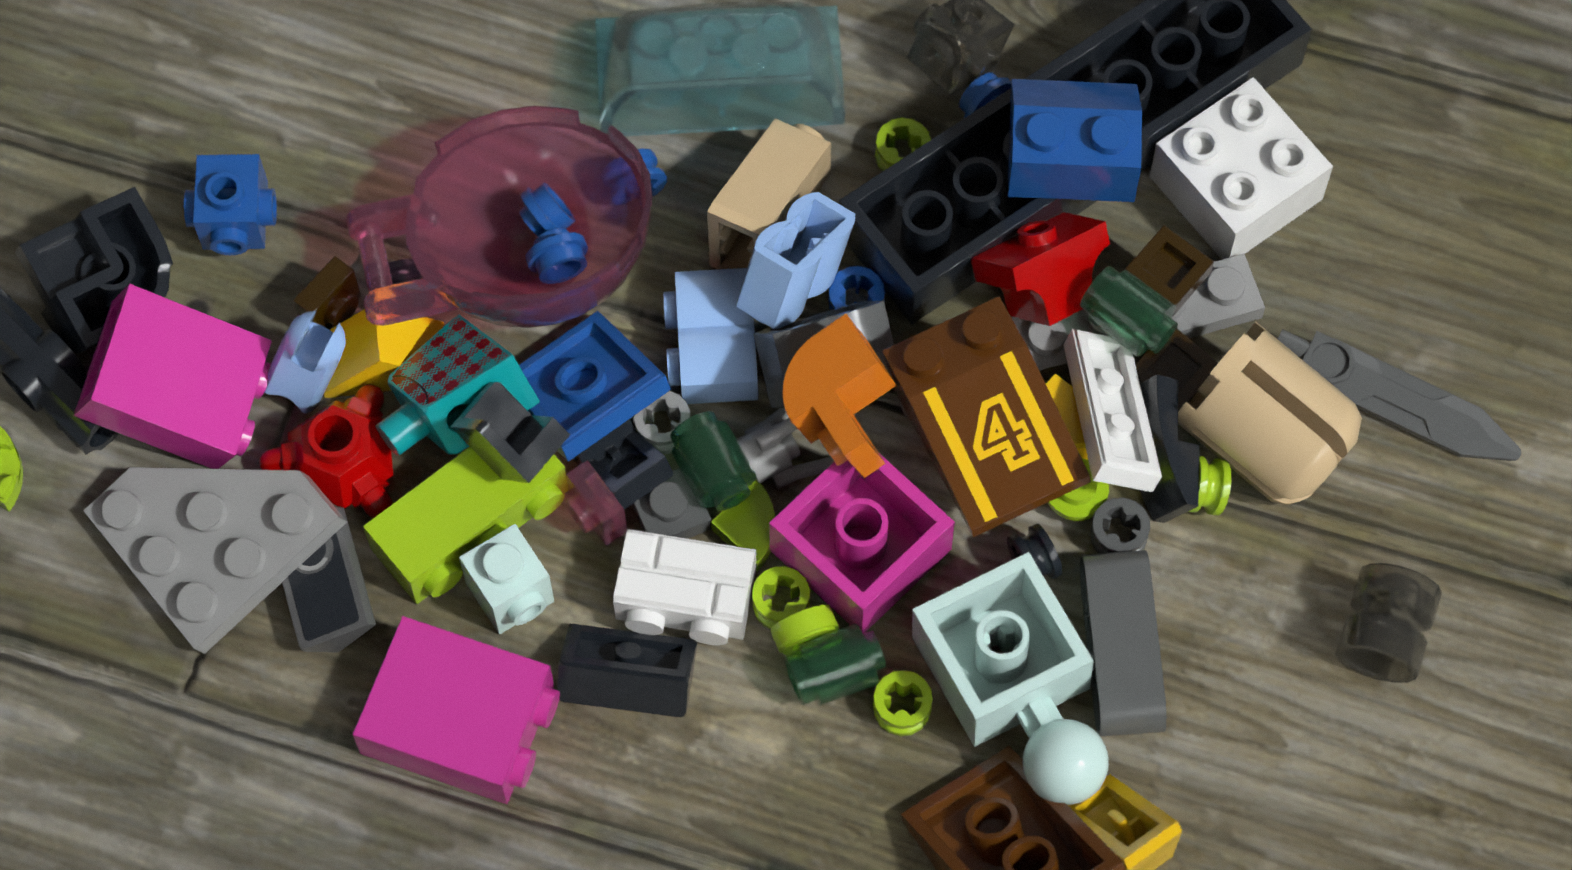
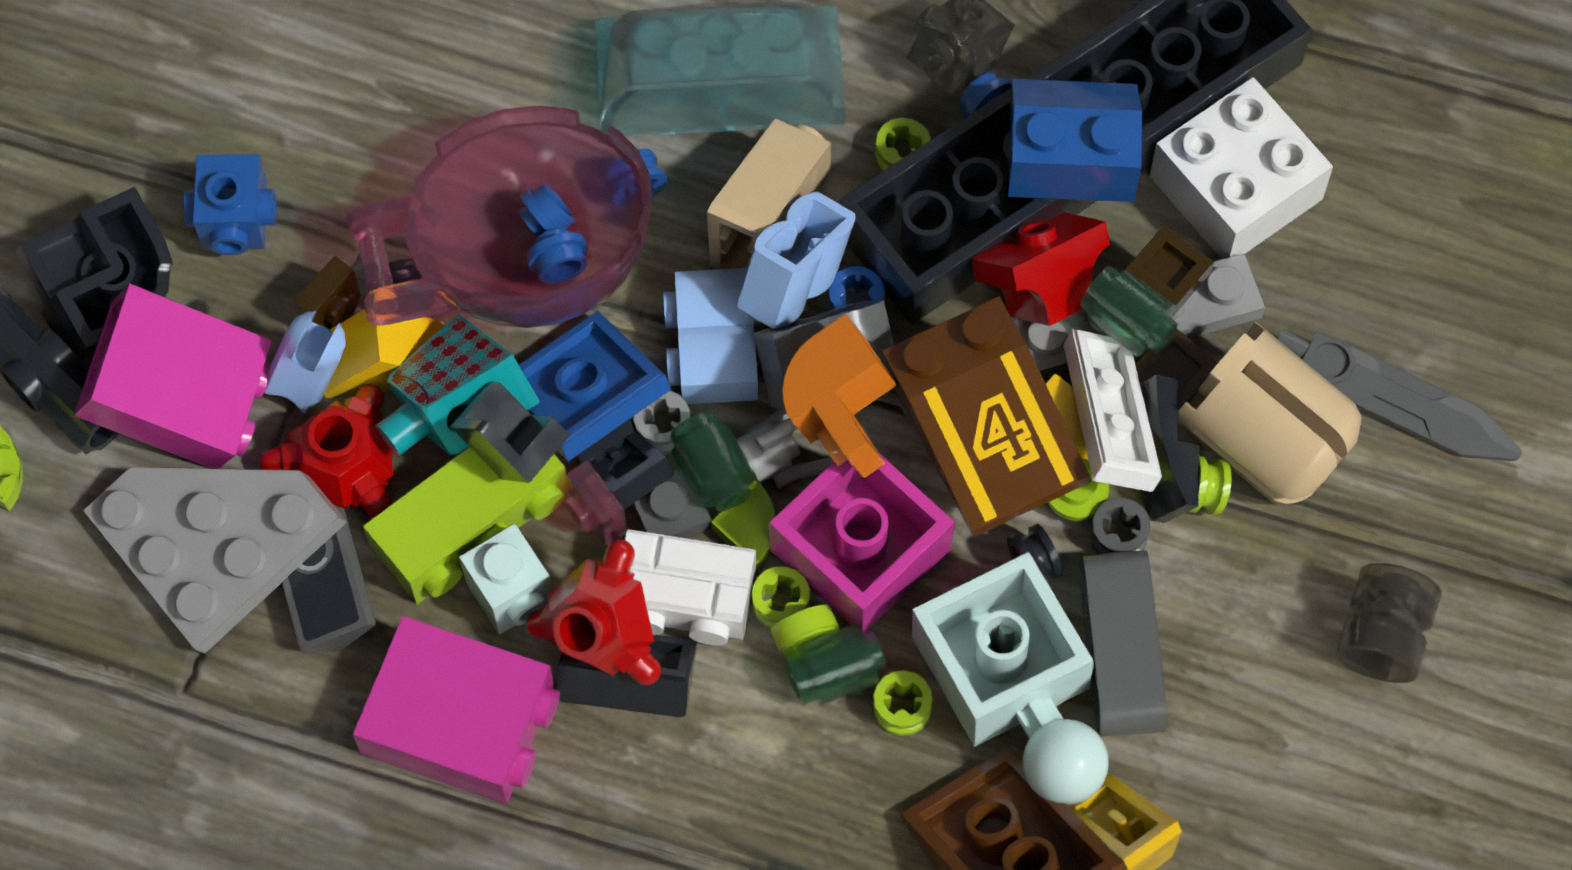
none -> red rock [526,540,661,685]

